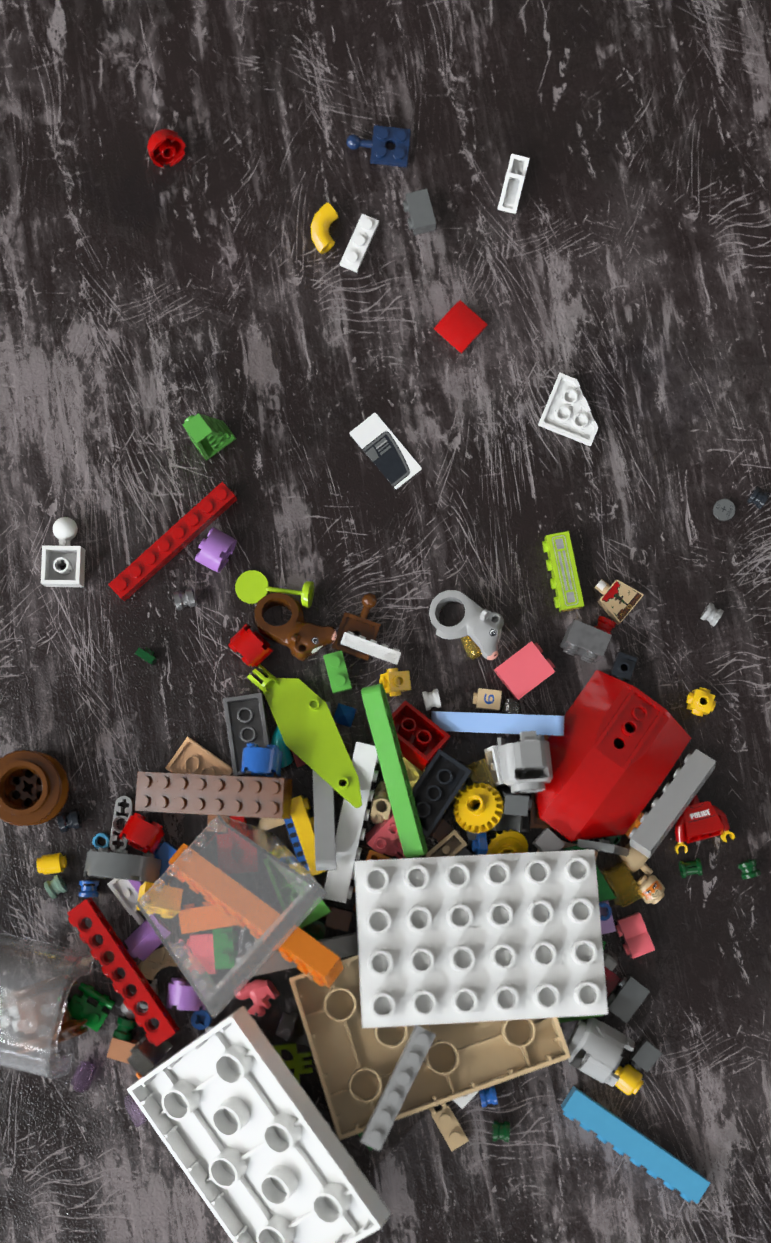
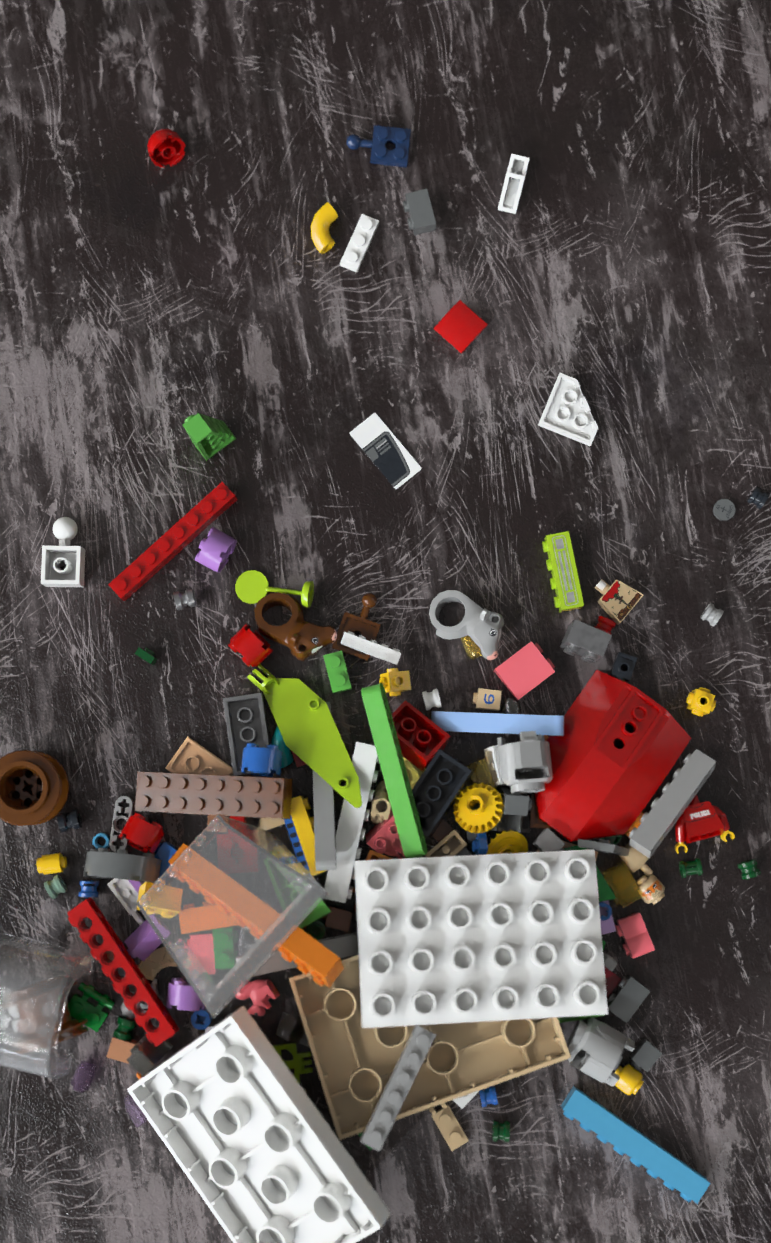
blue slope [333,703,357,727] -> none

